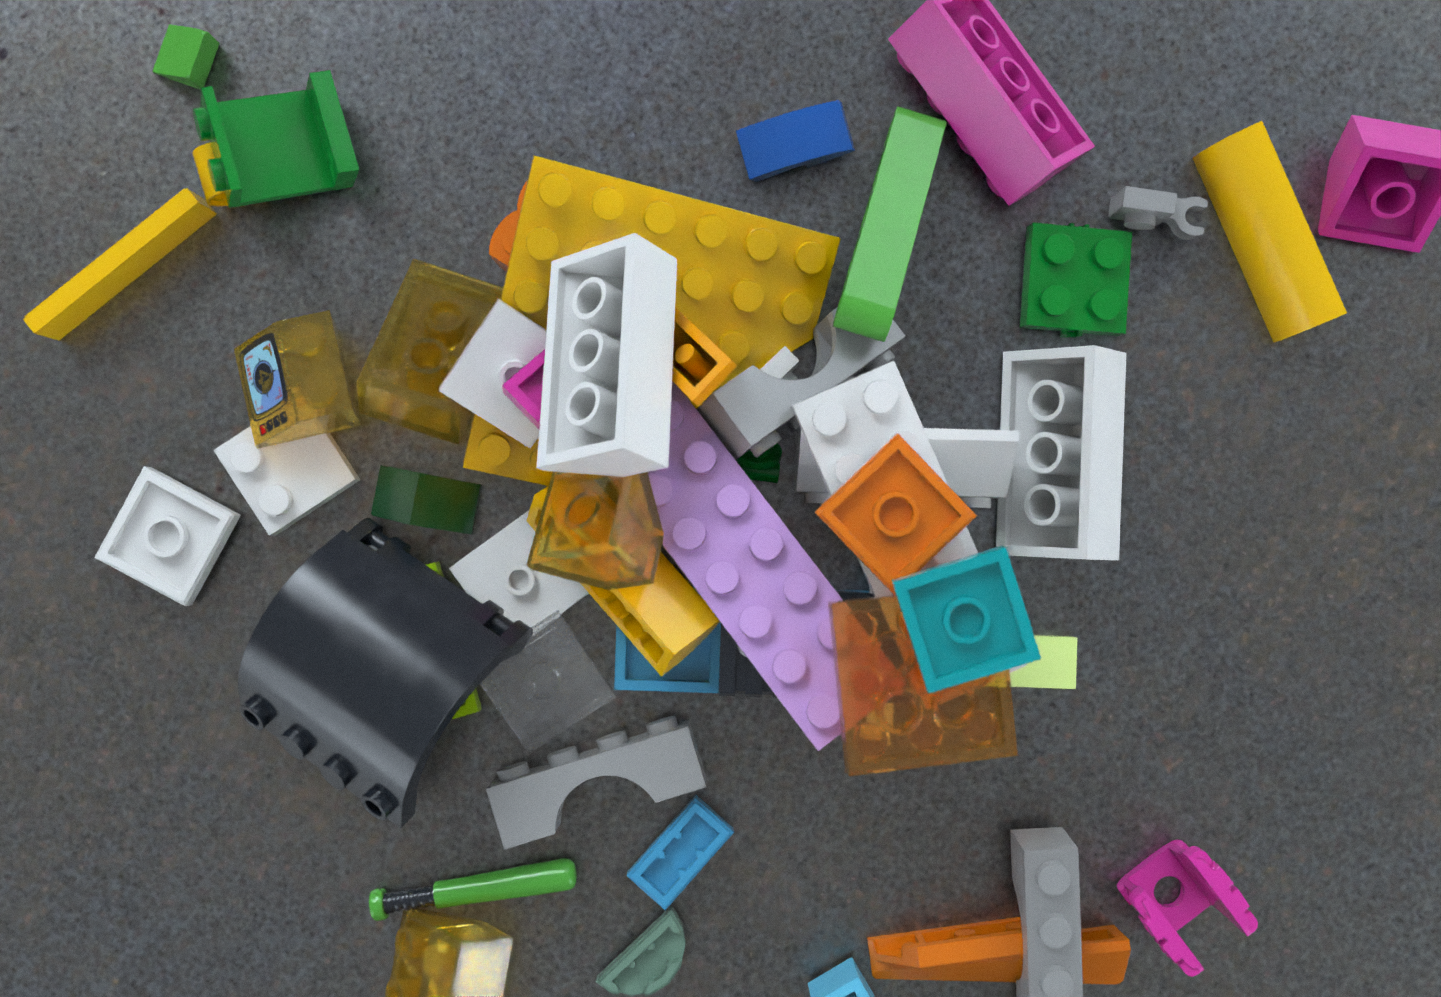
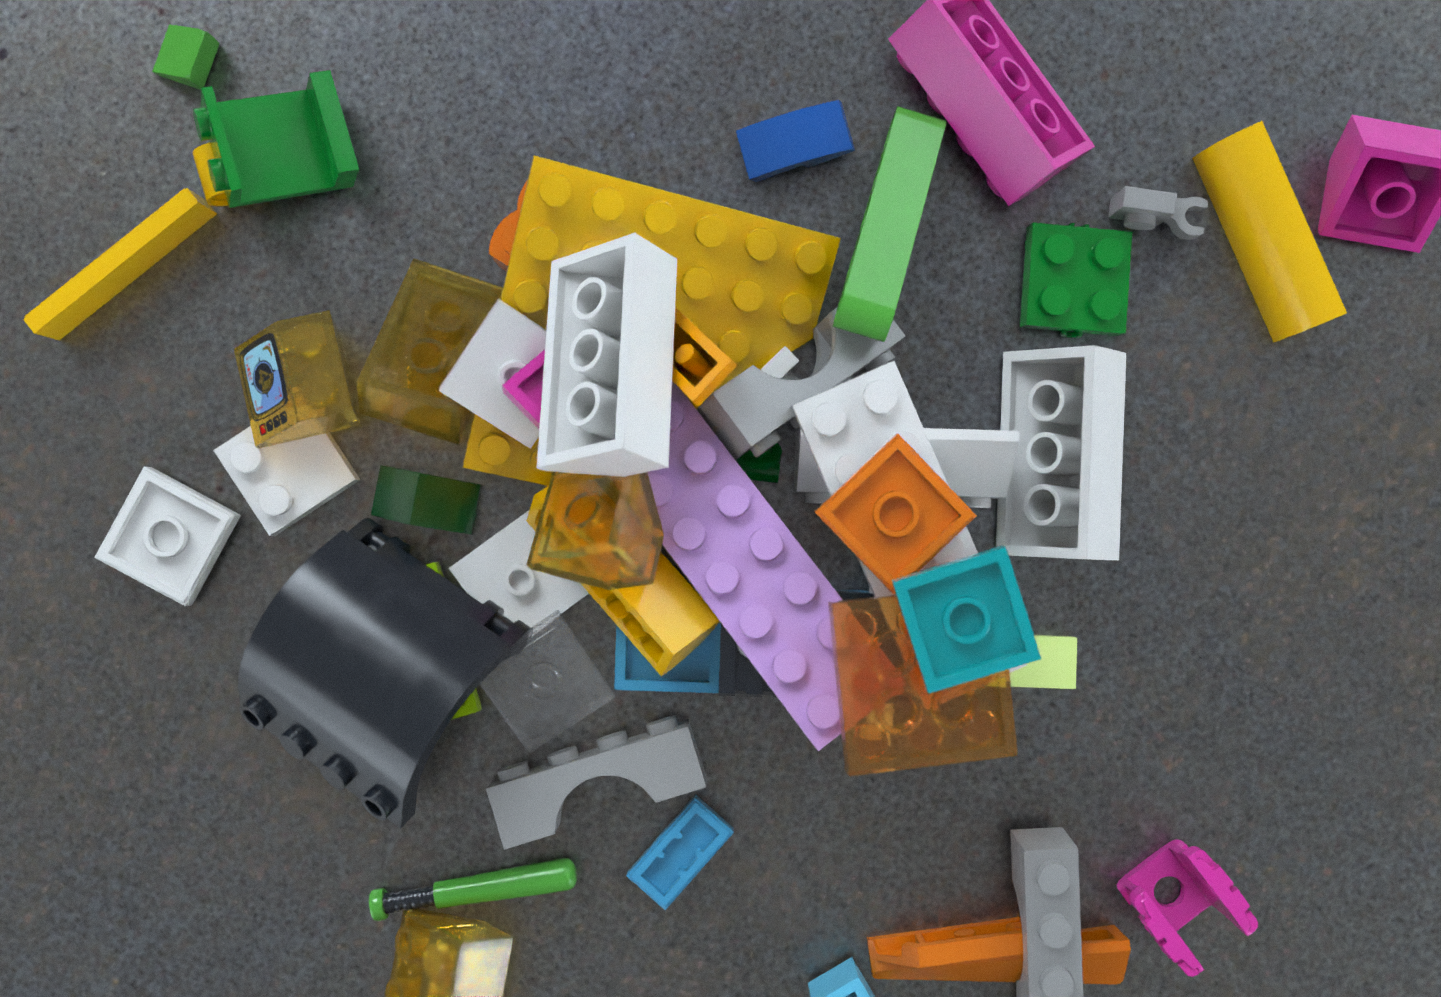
sand green plate [595,905,686,996] -> none

